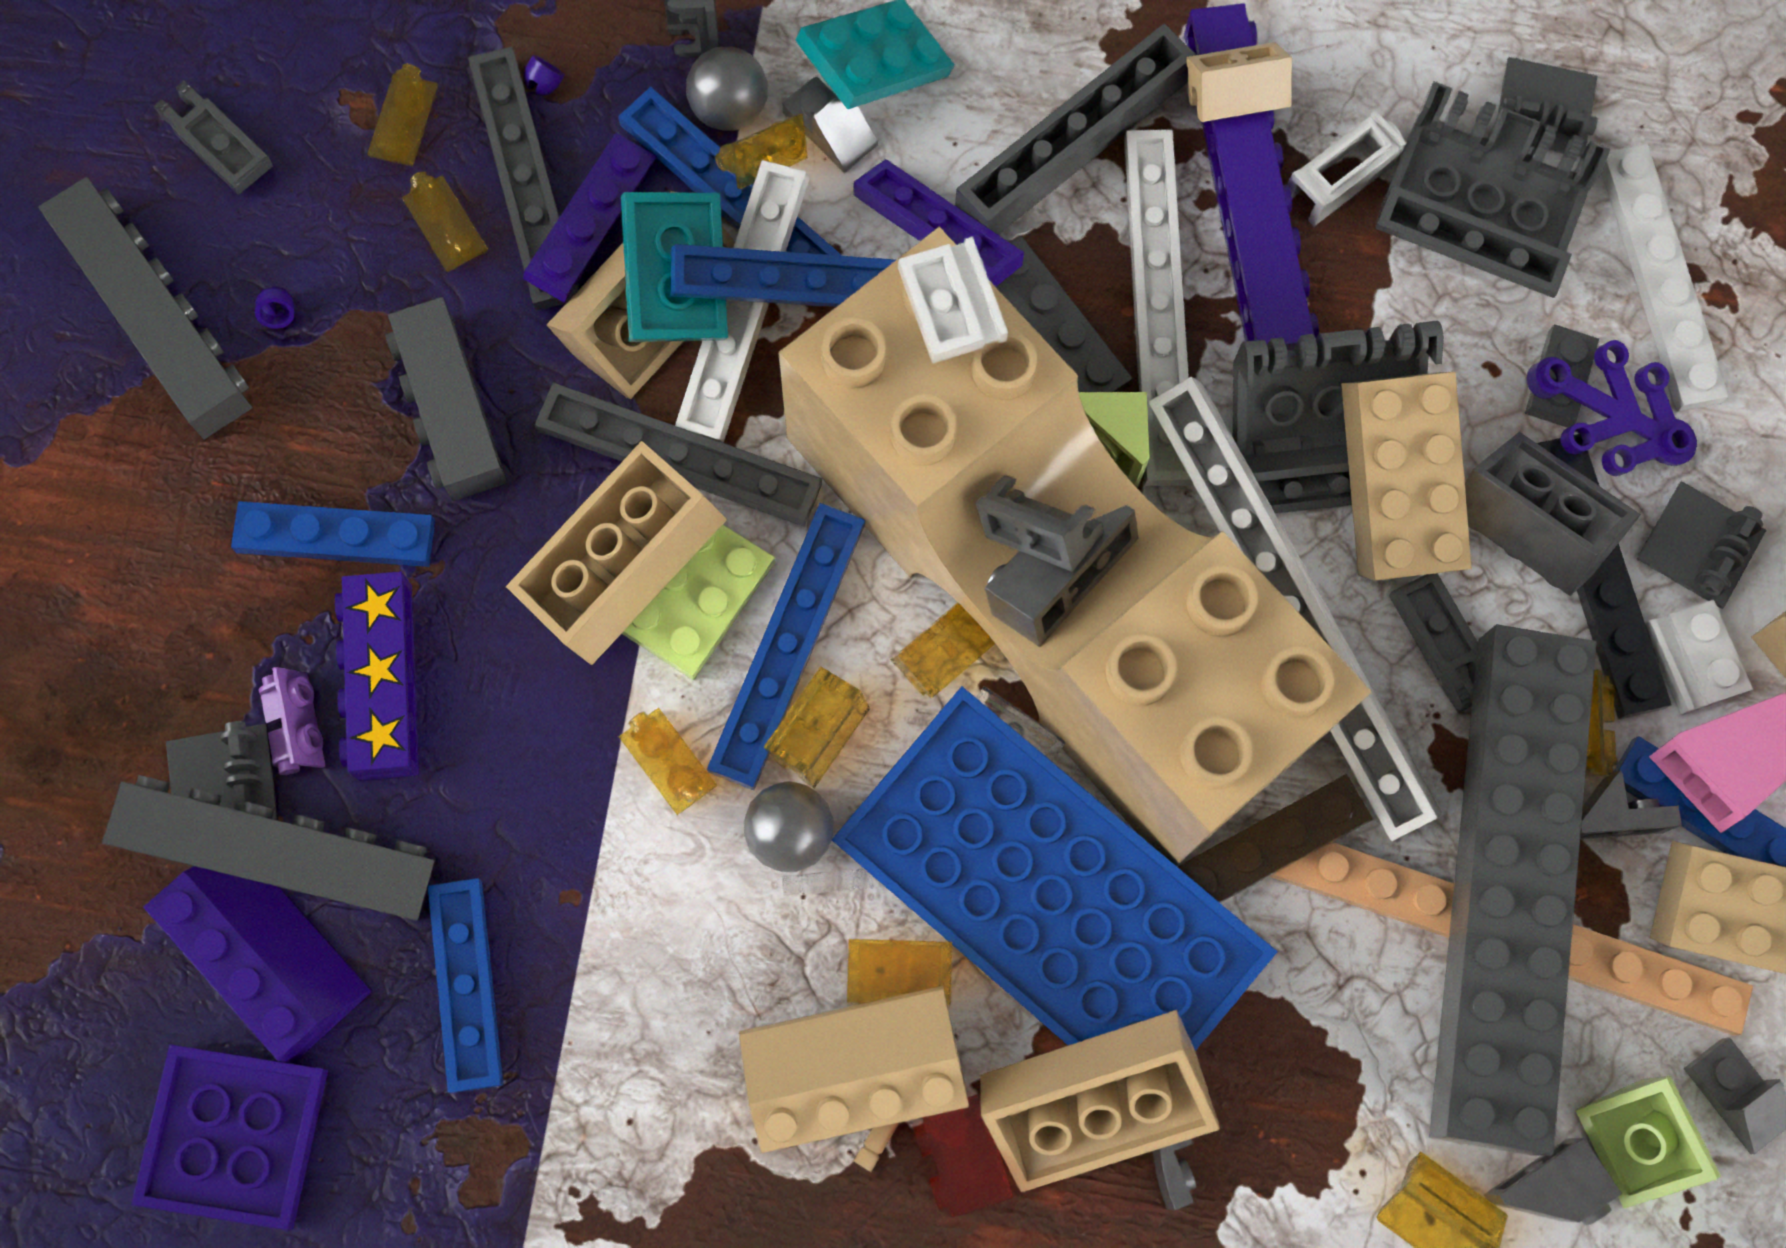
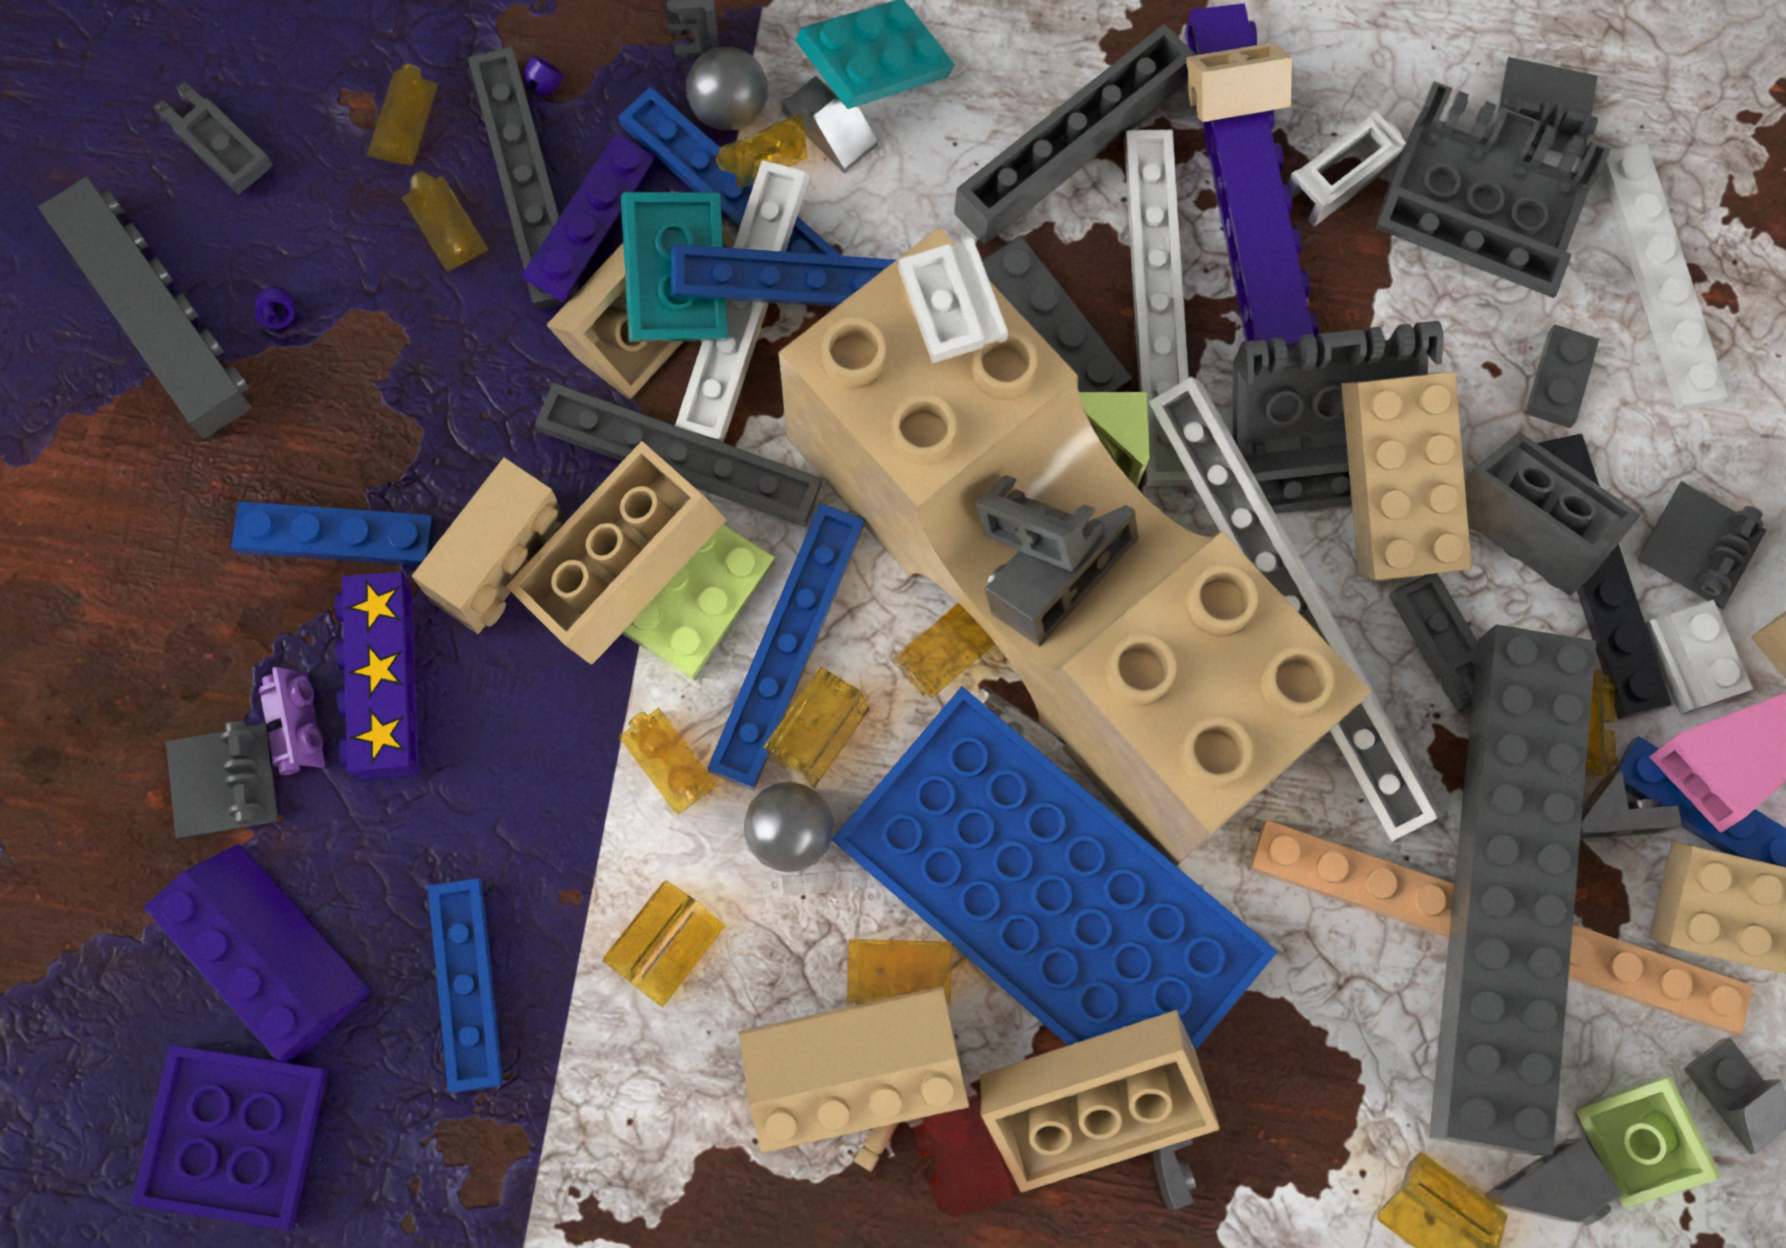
dark grey brick [102,775,434,921] -> none
dark grey brick [385,297,508,501] -> none
dark purple plate [853,159,1024,287] -> none
dark brown plate [1177,774,1374,903] -> none
dark purple plant [1526,340,1697,476] -> none
none -> tan brick [412,457,566,635]
none -> clear yellow panel [603,880,726,1008]

